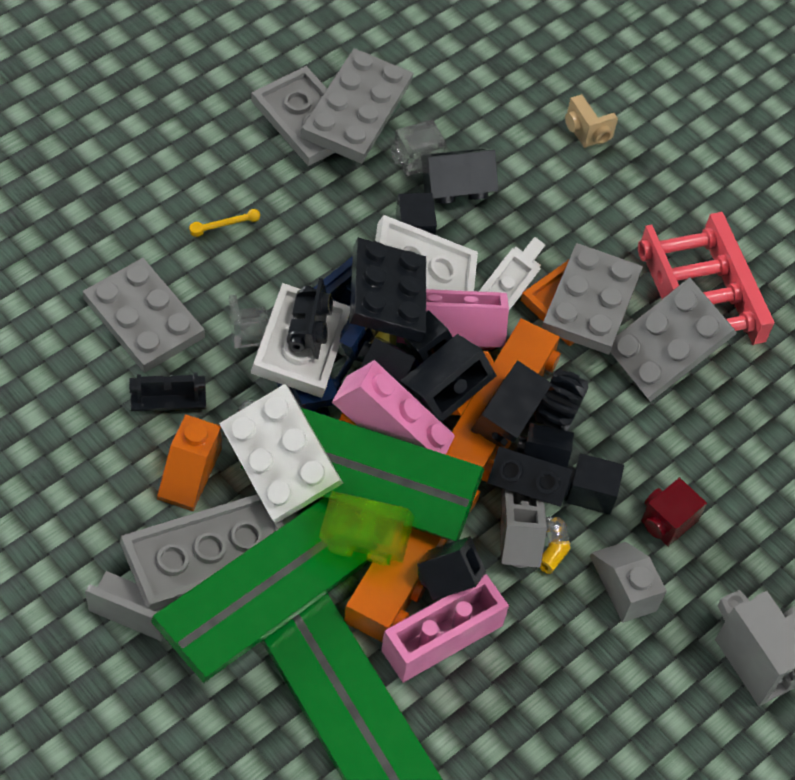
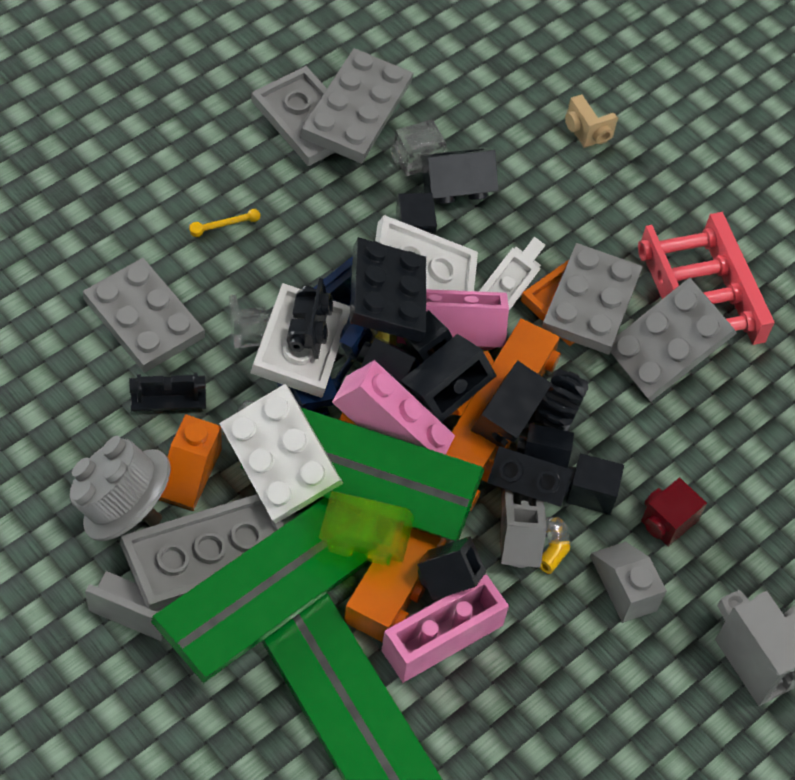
none -> light grey piece [69,436,170,541]

